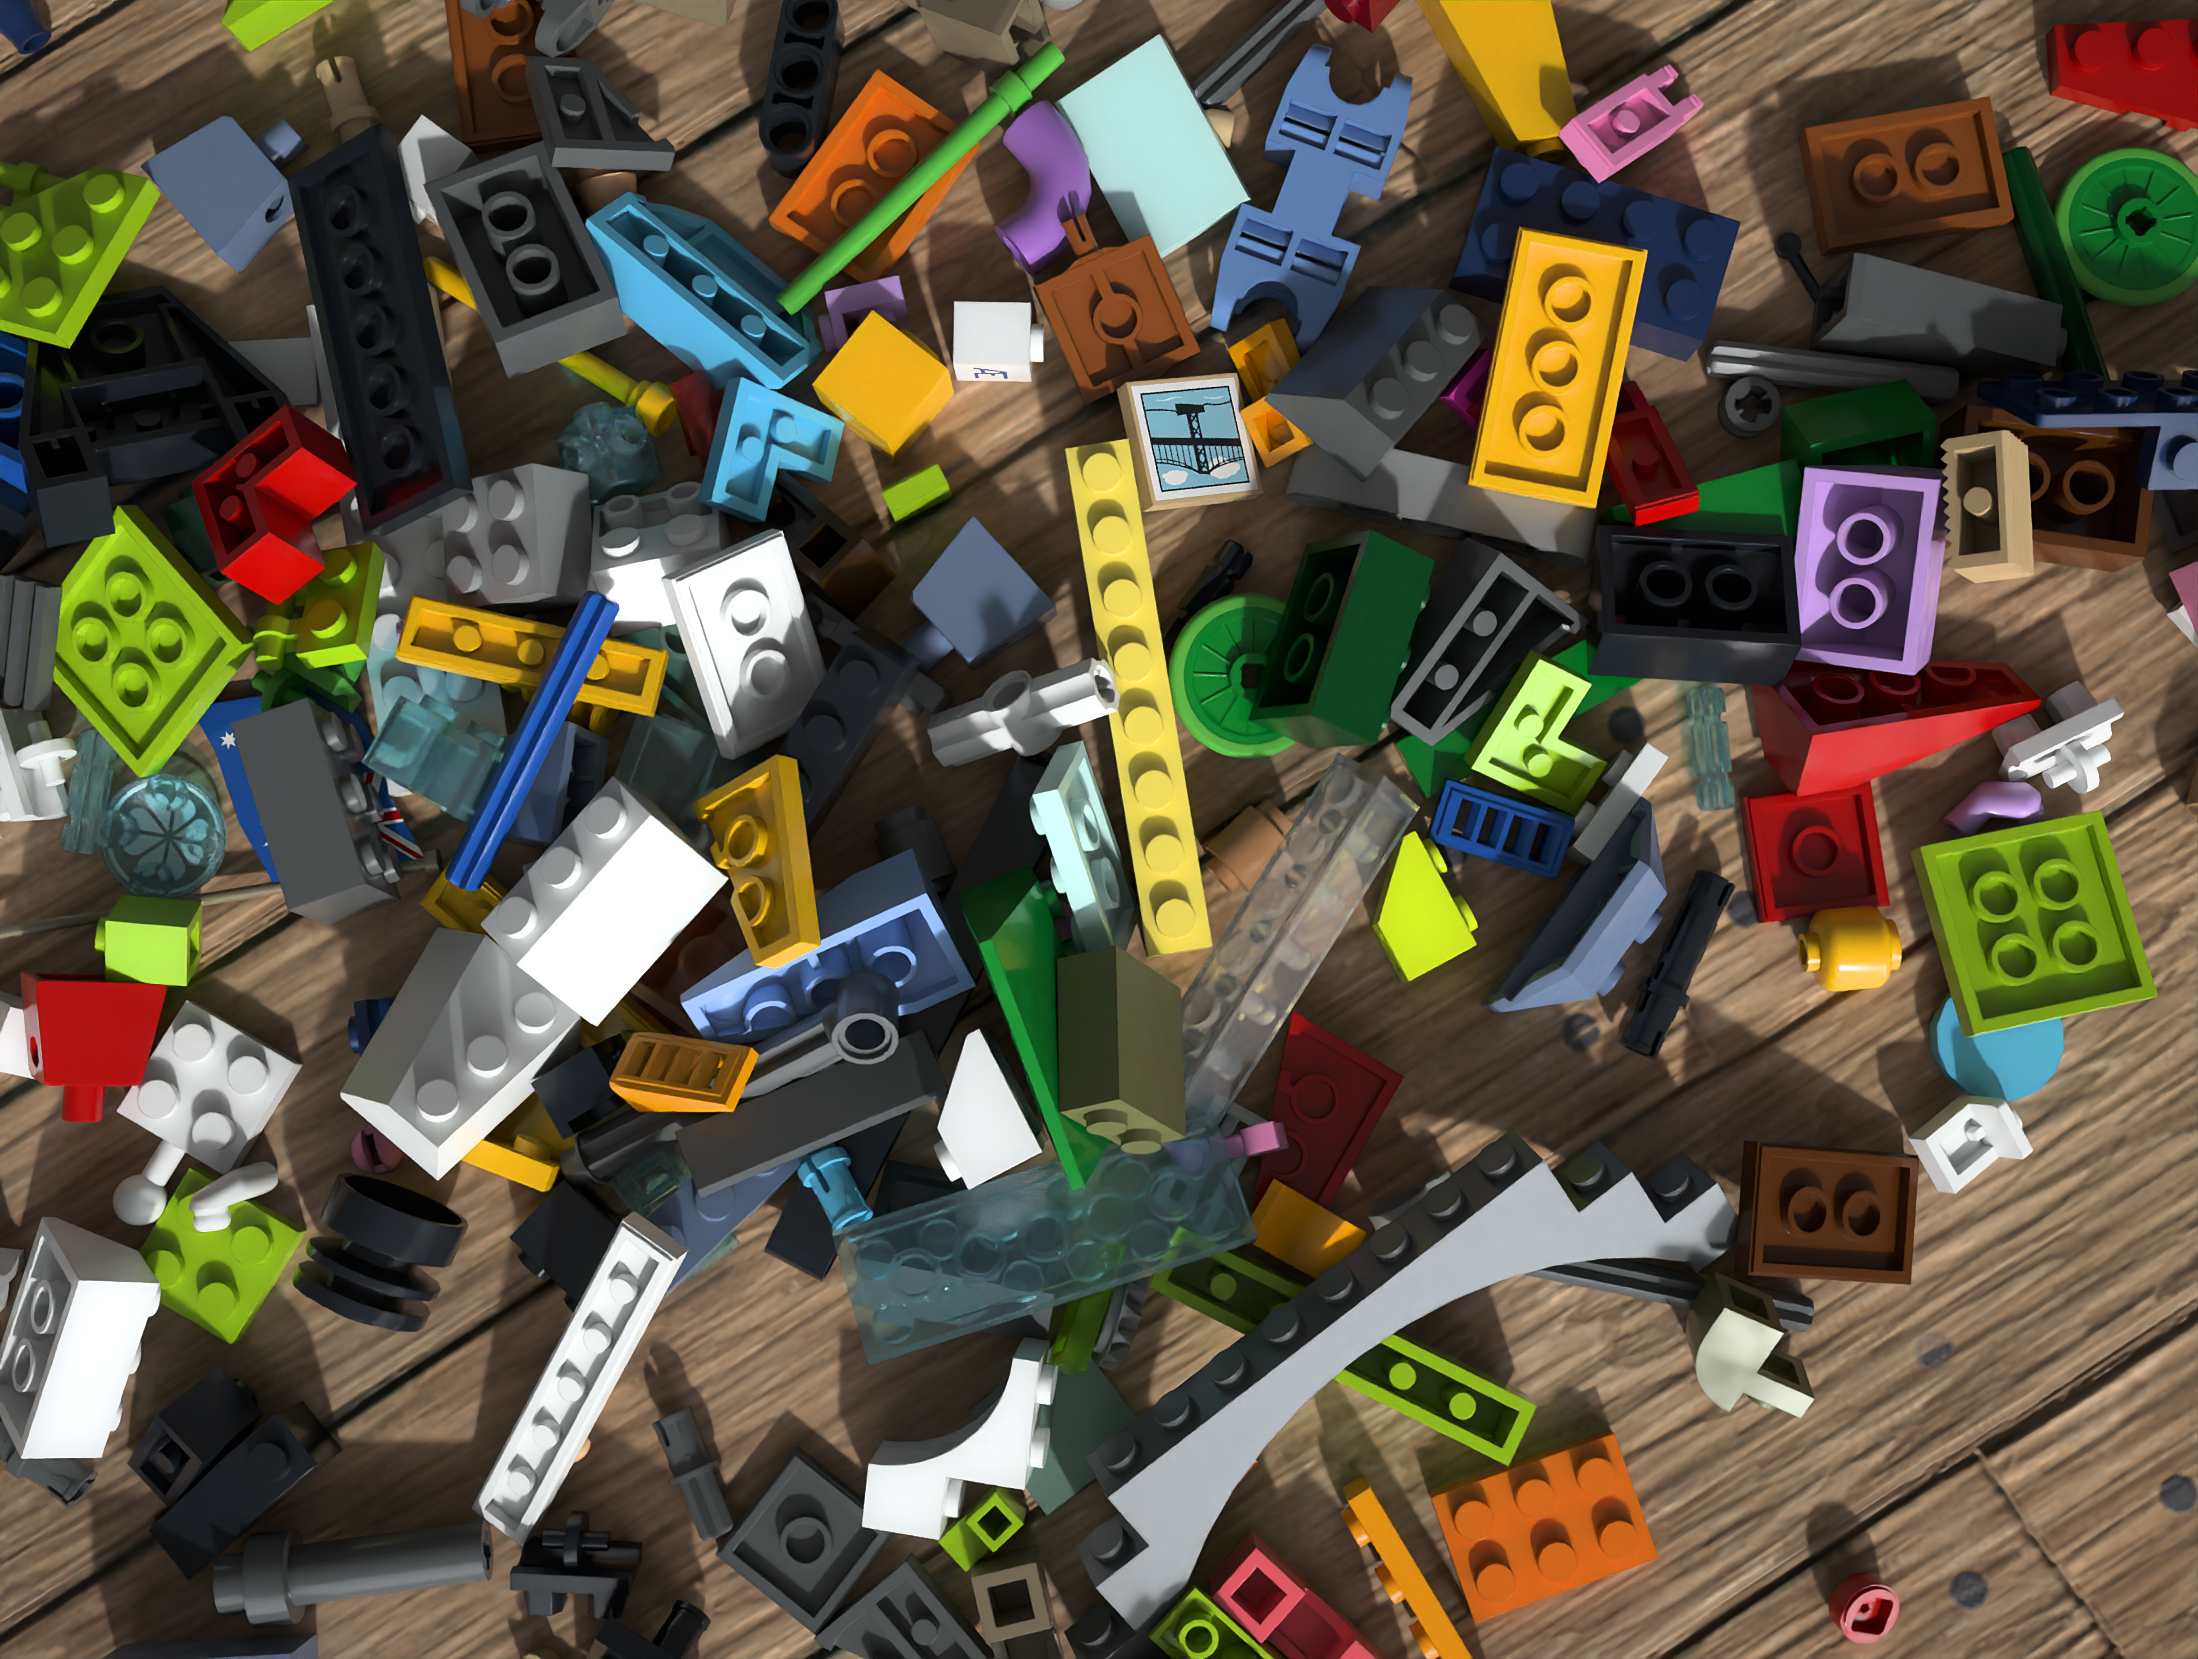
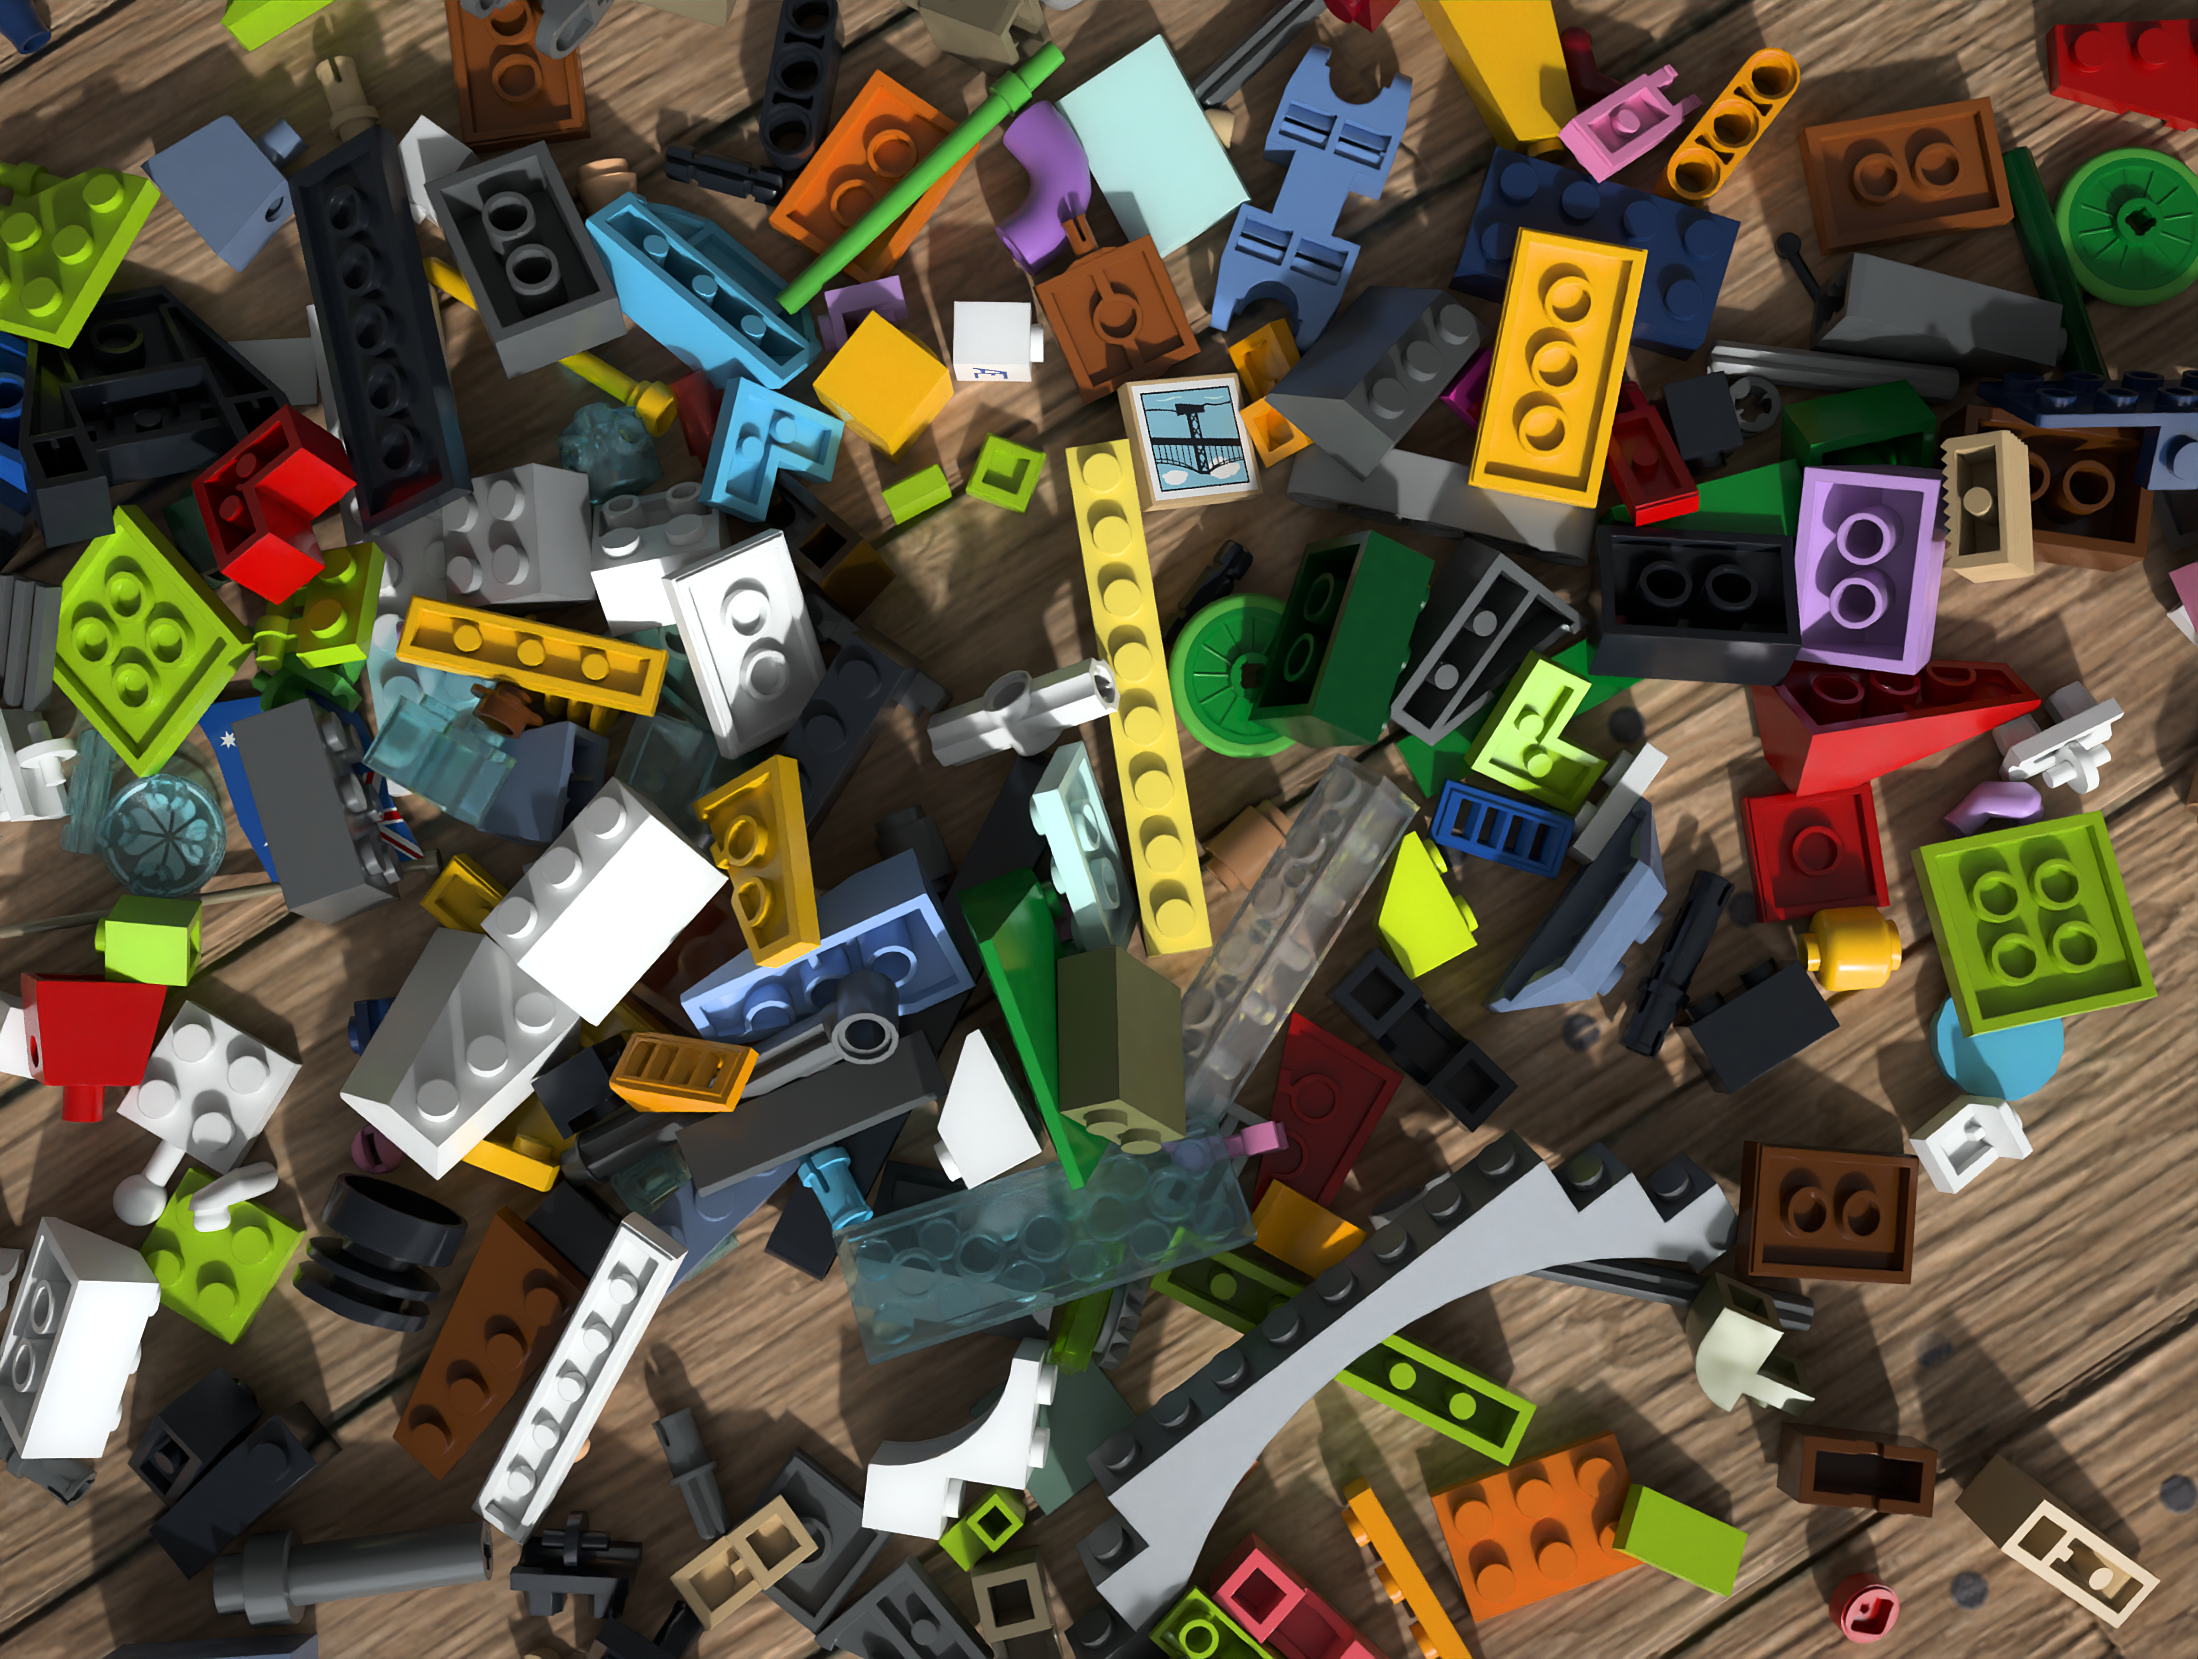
blue axle [445,590,619,892] -> none
dark grey wing [524,56,676,171] -> none
sand blue torso [900,516,1057,674] -> none
clear light blue axle [1686,686,1735,811] -> none
none -> reddish brown wing [393,1205,589,1481]
none -> reddish brown plate [470,682,544,739]
none -> black axle [663,142,786,207]
none -> tan slope [668,1494,819,1632]
none -> lime tile [965,432,1047,516]
none -> black arch [1324,947,1518,1133]
none -> dark red arm [1559,26,1627,105]
none -> lime tile [1611,1484,1748,1597]
none -> black brick [1648,370,1744,477]
none -> light orange beam [1653,47,1800,210]
none -> black brick [1674,956,1840,1094]
none -> reddish brown brick [1777,1422,1938,1518]
none -> tan slope [1955,1453,2161,1629]

